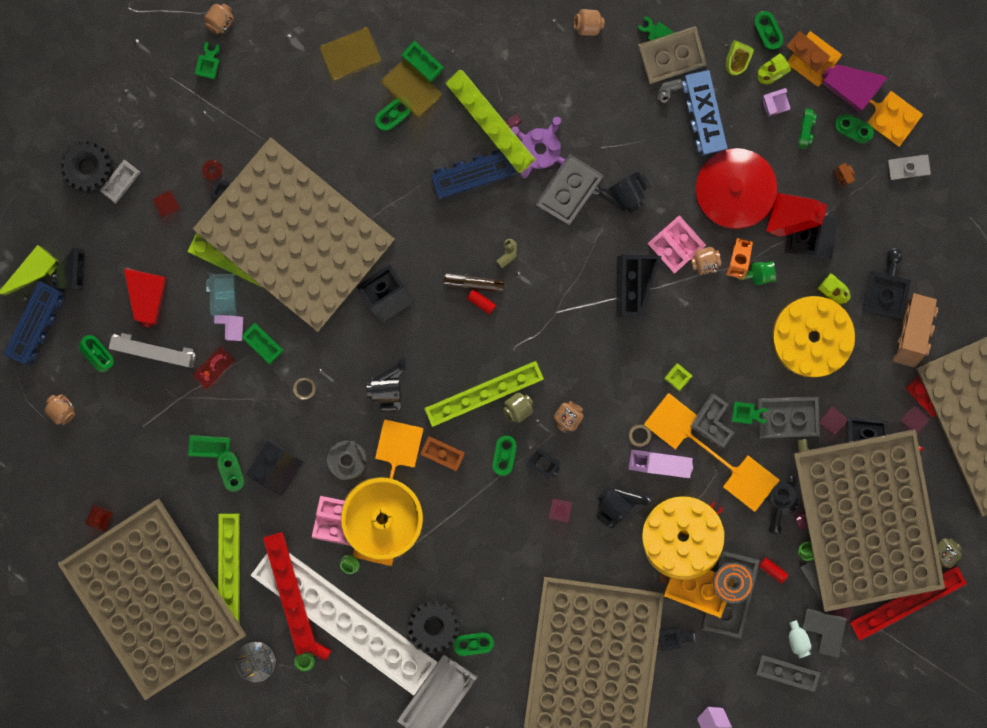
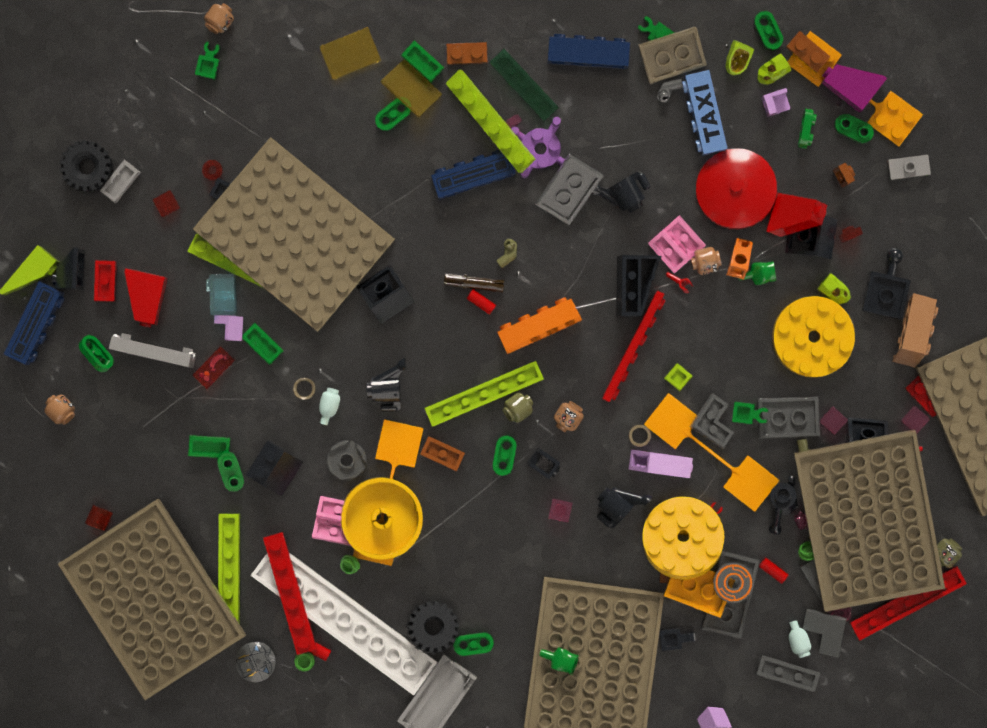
medium nougat head [573,9,604,36] -> none
none -> red plate [94,260,117,302]
none -> light aqua plant [319,387,340,425]
none -> dark orange plate [447,42,487,65]
none -> clear green plate [489,49,559,121]
none -> orange wedge [497,297,582,355]
none -> green piece [539,647,579,675]
none -> dark blue brick [547,34,630,69]
none -> red plate [602,290,666,402]
none -> red hand [666,272,693,293]
none -> clear red plate [839,225,863,243]

